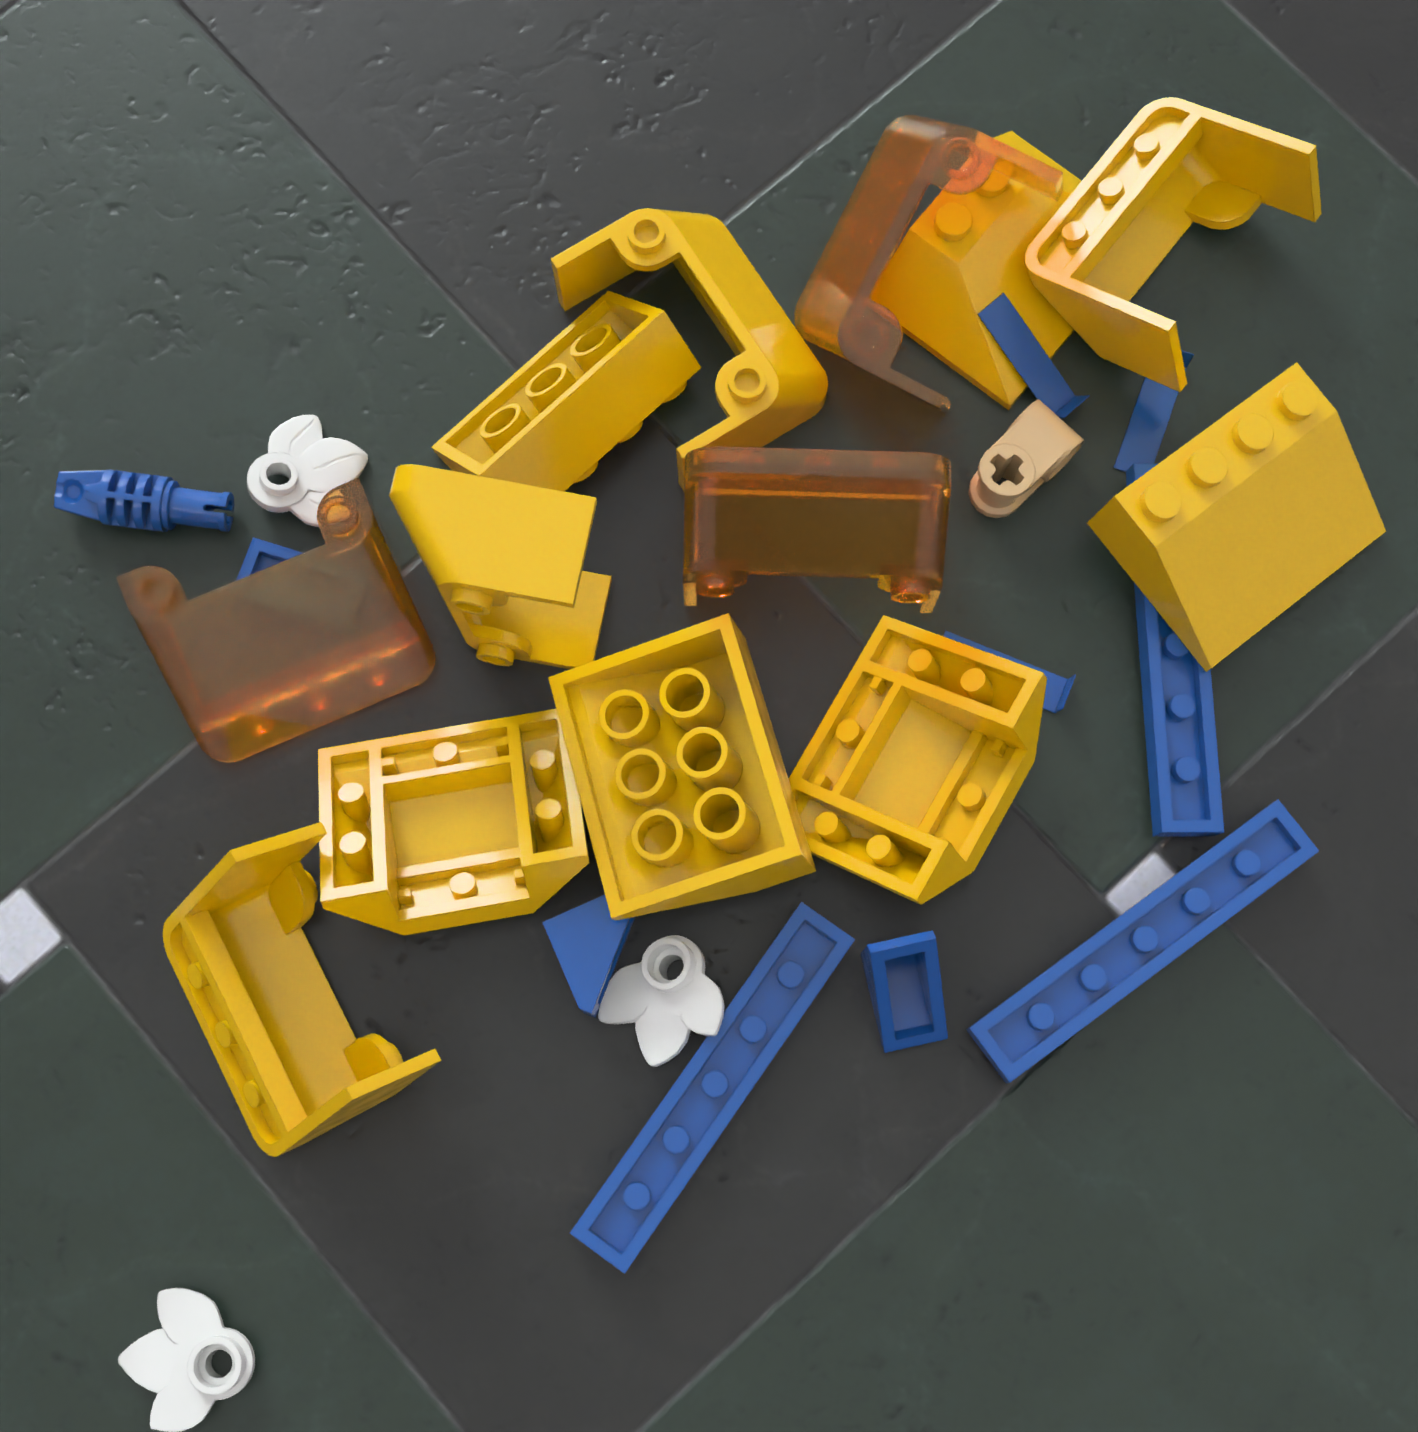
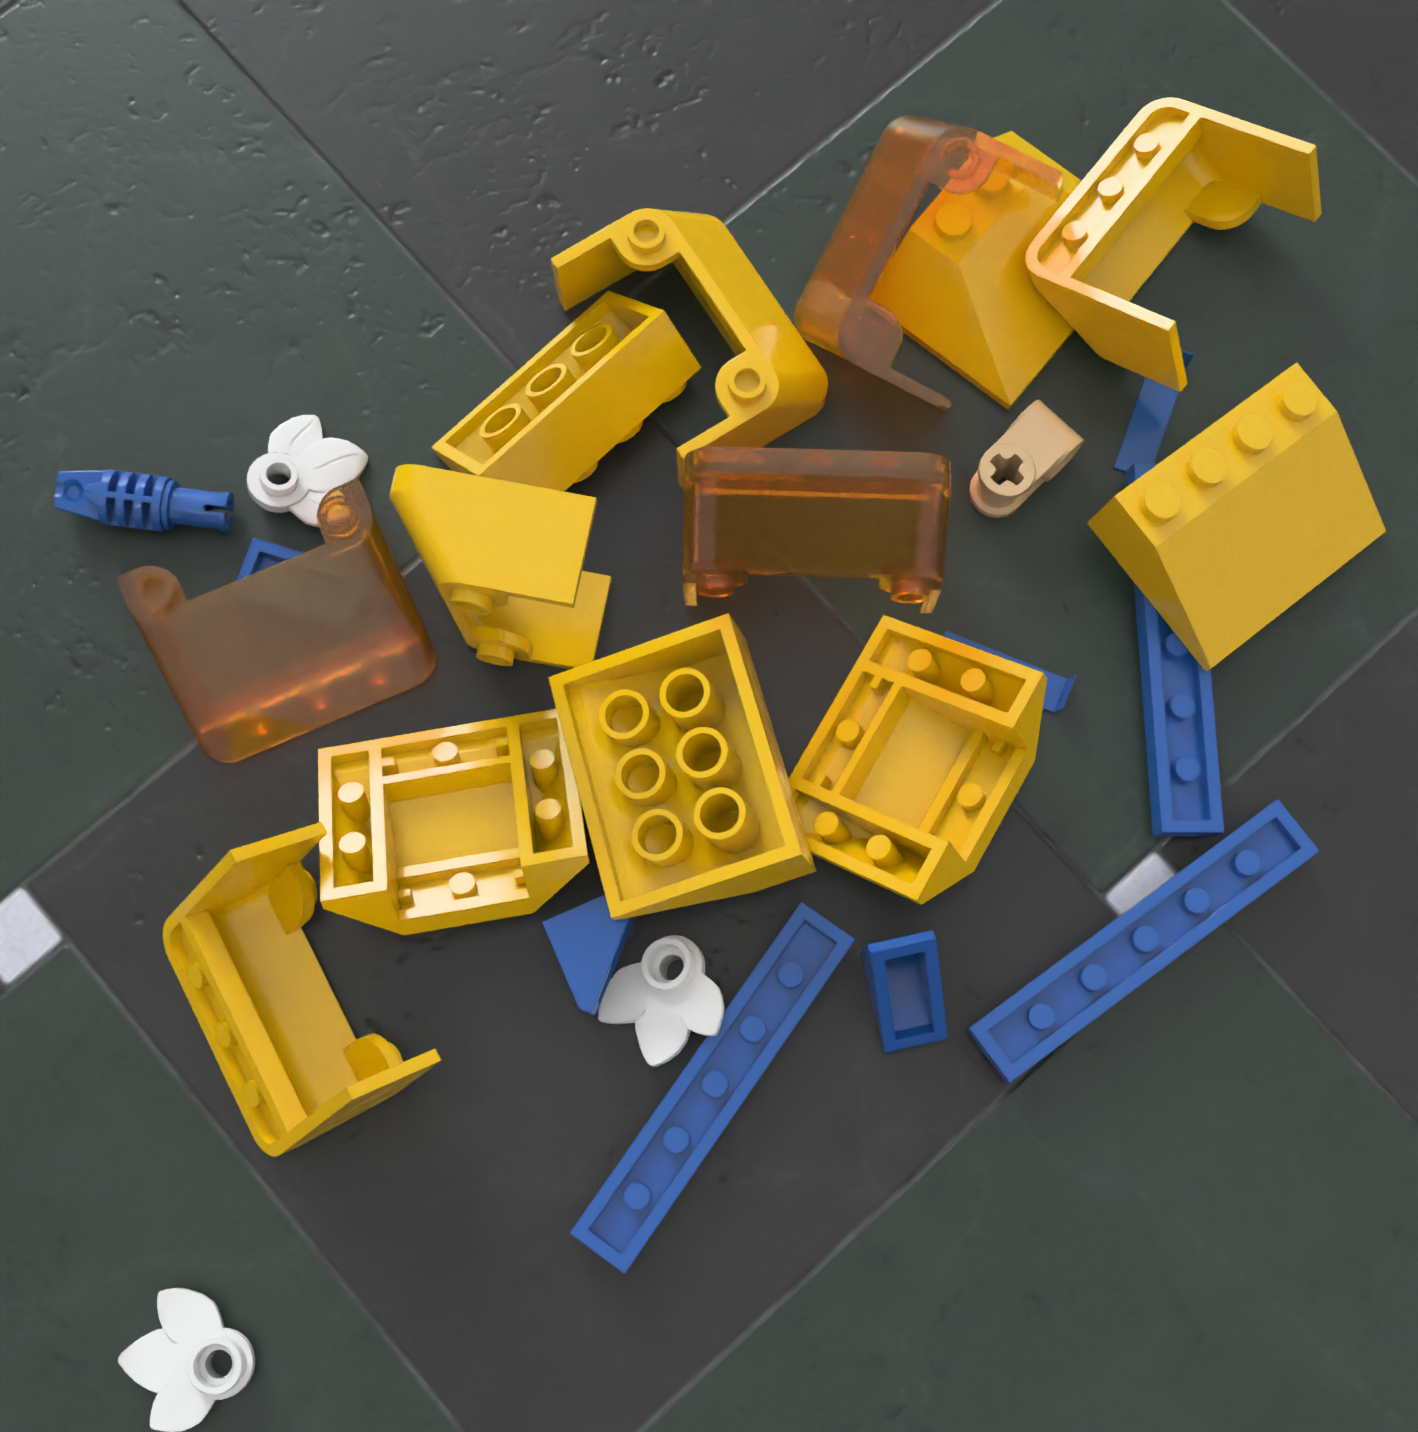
blue piece [977,292,1090,418] -> none

